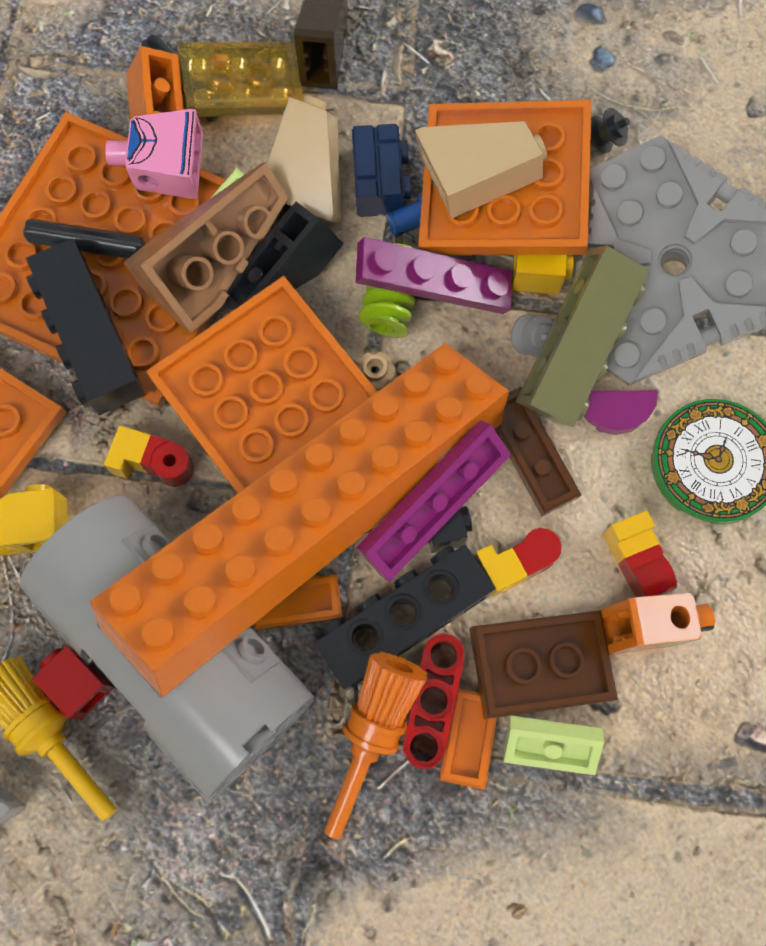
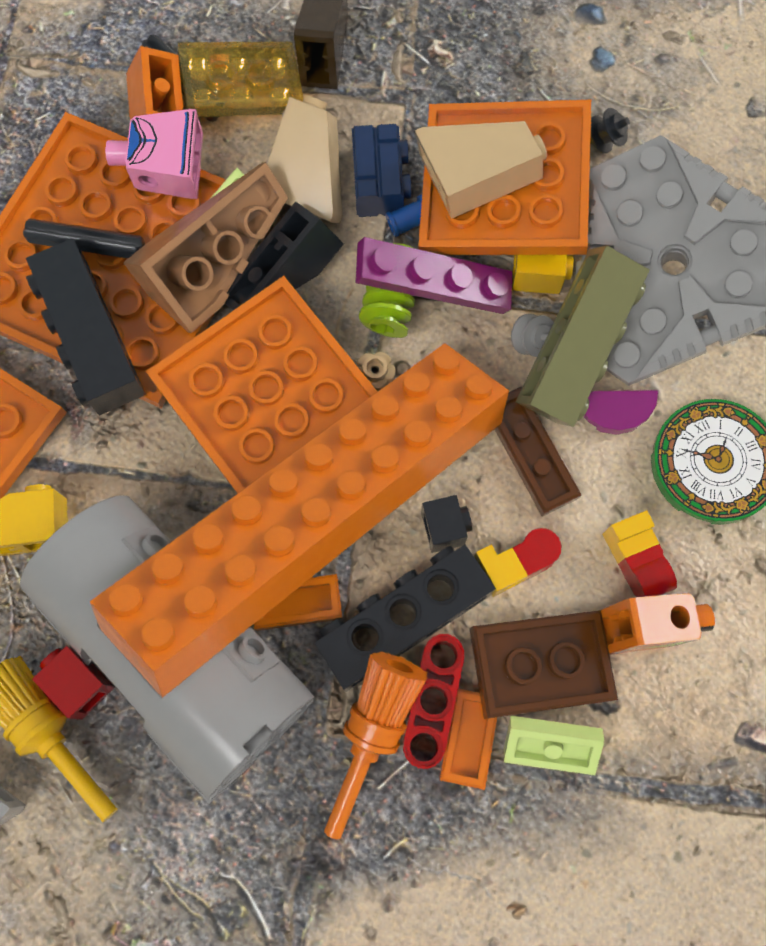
leg [104,425,194,487] -> none
magenta plate [356,421,511,582] -> none

